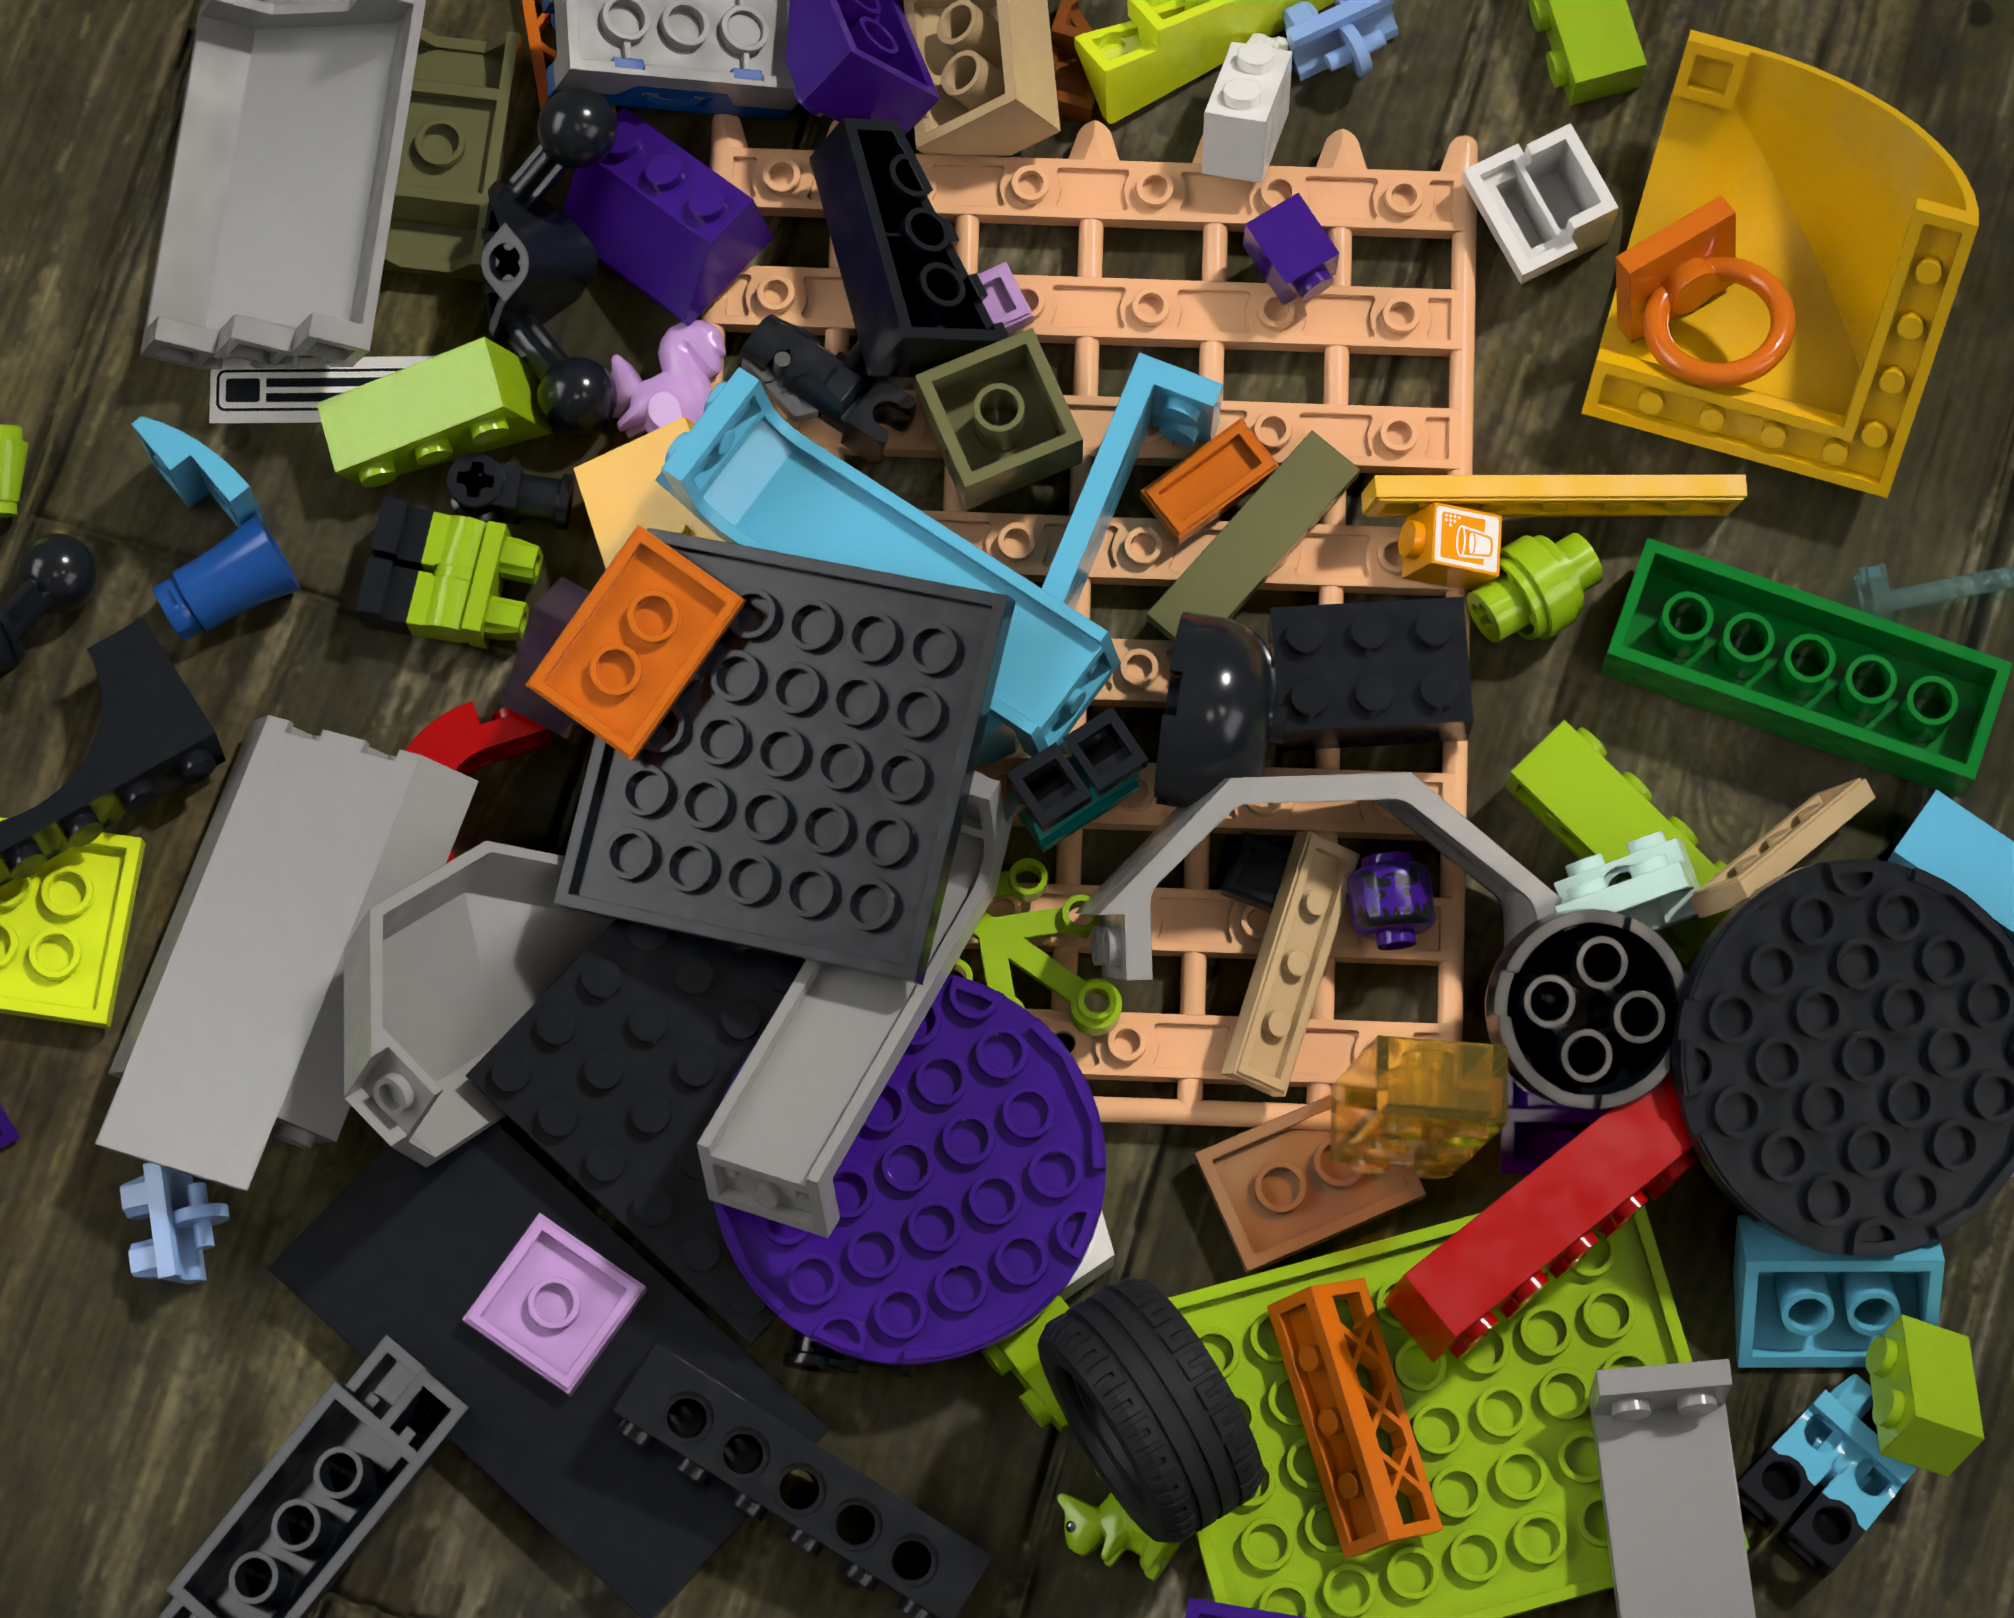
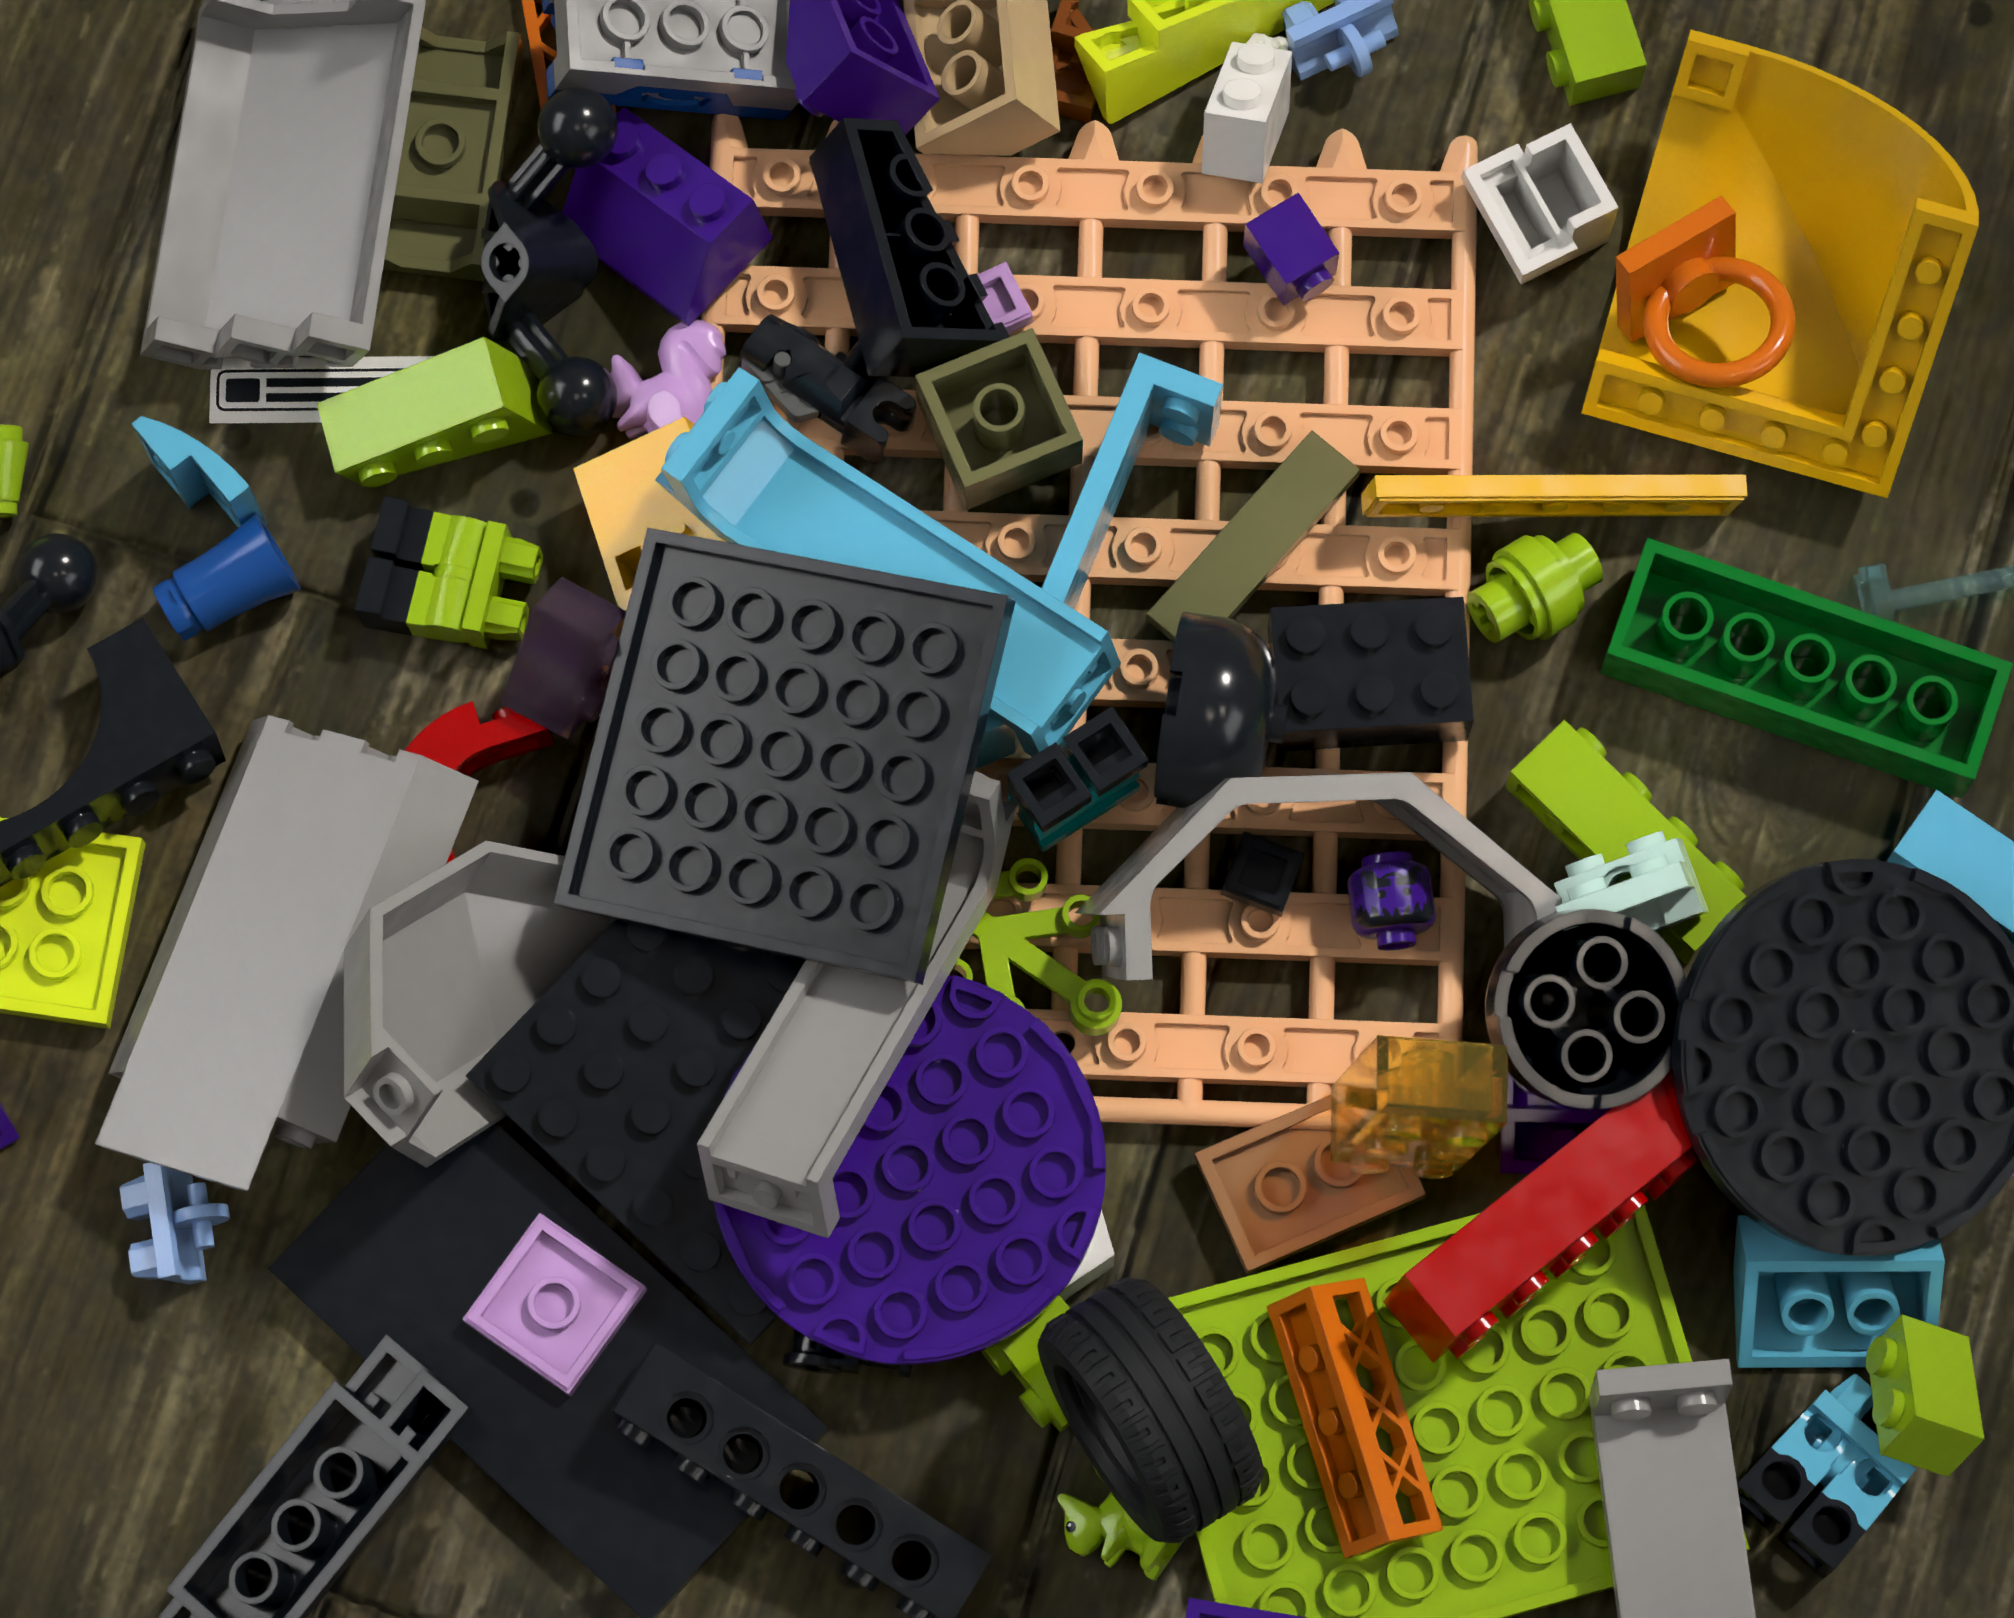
black connector [447,453,575,531] -> none
orange tile [525,525,746,761] -> none
orange tile [1140,418,1279,545] -> none
tan tile [1221,831,1360,1097] -> none
light orange brick [1398,502,1502,591] -> none
tan tile [1690,778,1876,919] -> none

